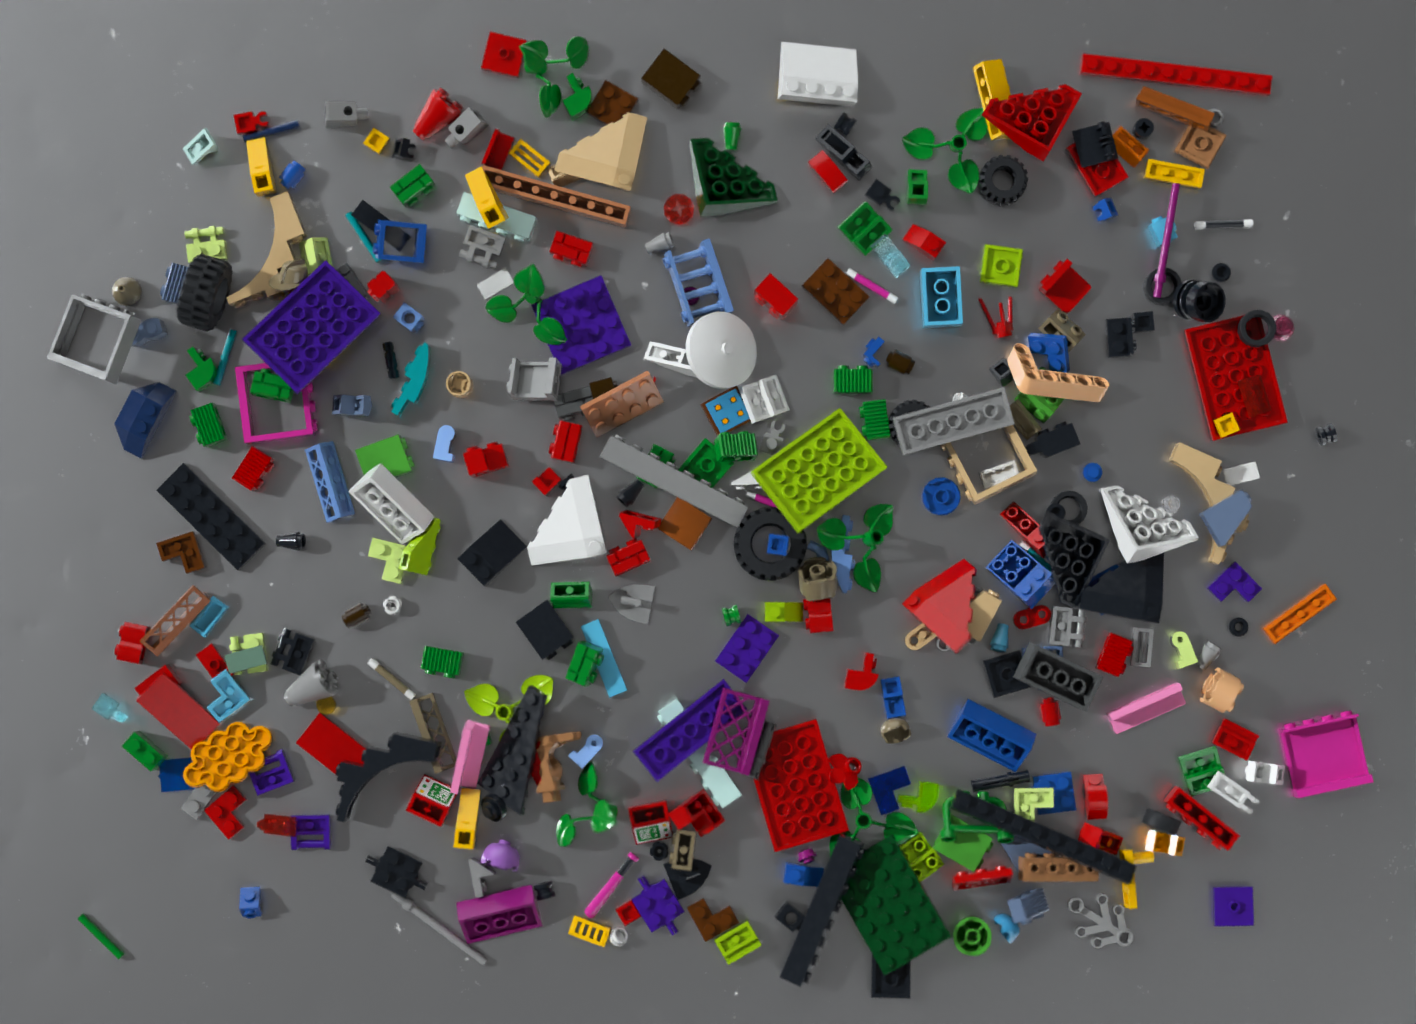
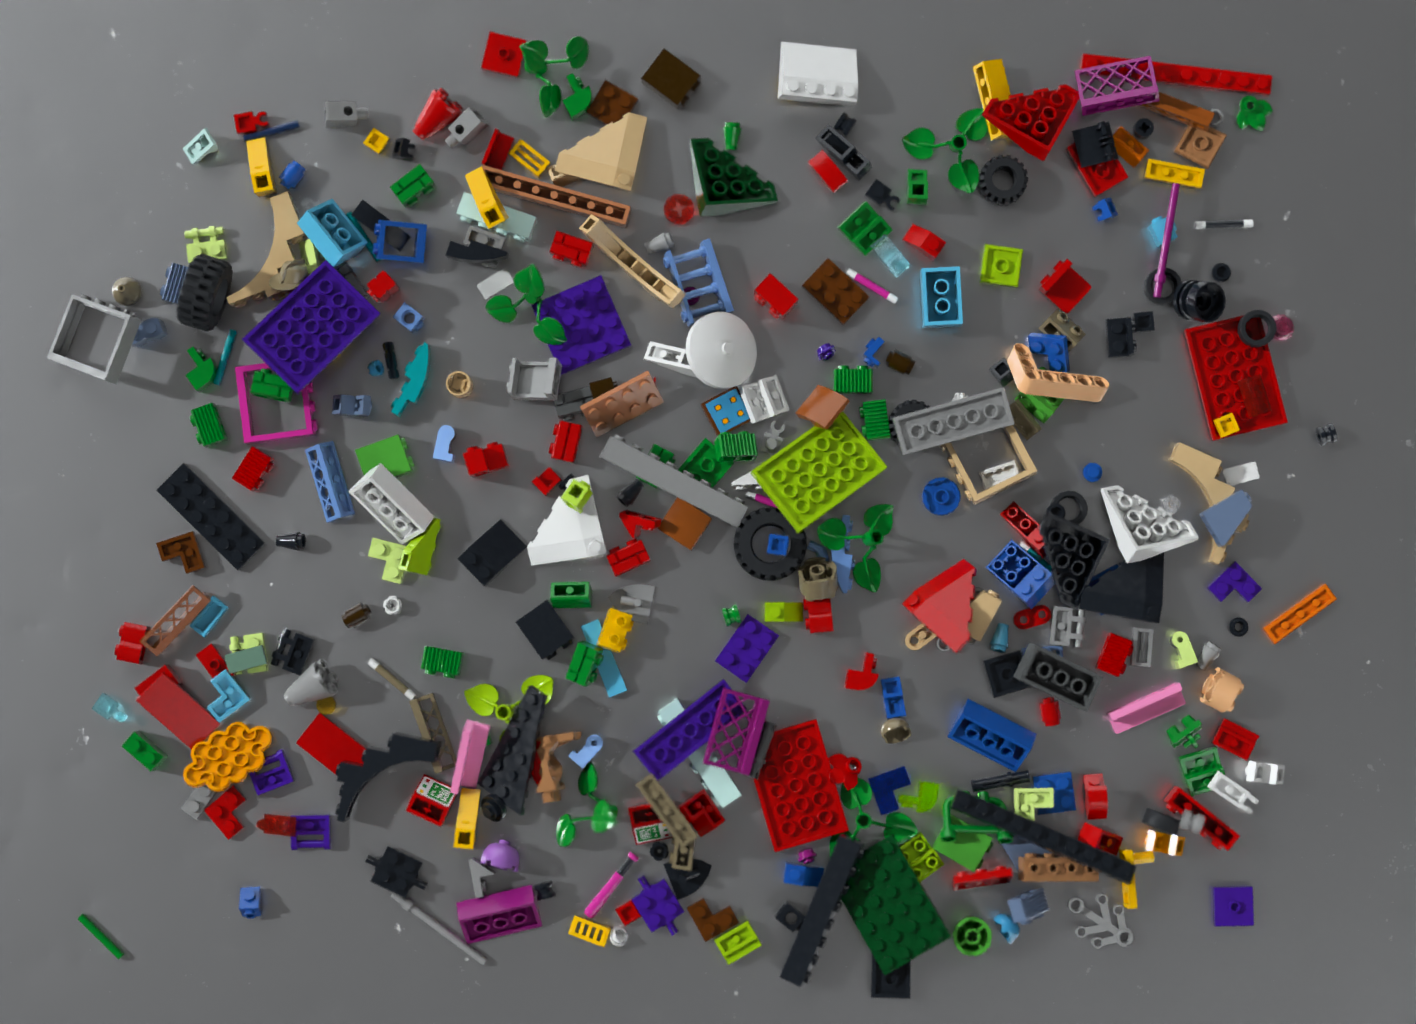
dark blue wedge [114,382,177,459] -> none
clear blue piece [158,757,195,792] -> none
red plant [979,296,1014,338] -> none
black hinge [1025,421,1081,458] -> none
dark pink panel [1279,710,1374,798] -> none
none -> medium azure brick [297,199,368,267]
none -> dark azure hinge [367,360,384,376]
none -> black slope [446,240,509,263]
none -> lime brick [561,479,593,514]
none -> tan arch [579,214,686,309]
none -> yellow brick [596,608,634,653]
none -> dark tan panel [636,773,698,848]
none -> slope [796,385,850,430]
none -> dark purple plate [817,343,836,361]
none -> magenta fence [1075,55,1159,116]
none -> green hips [1167,715,1202,749]
none -> light grey wheel [1179,809,1205,834]
none -> green plate [1237,96,1273,131]

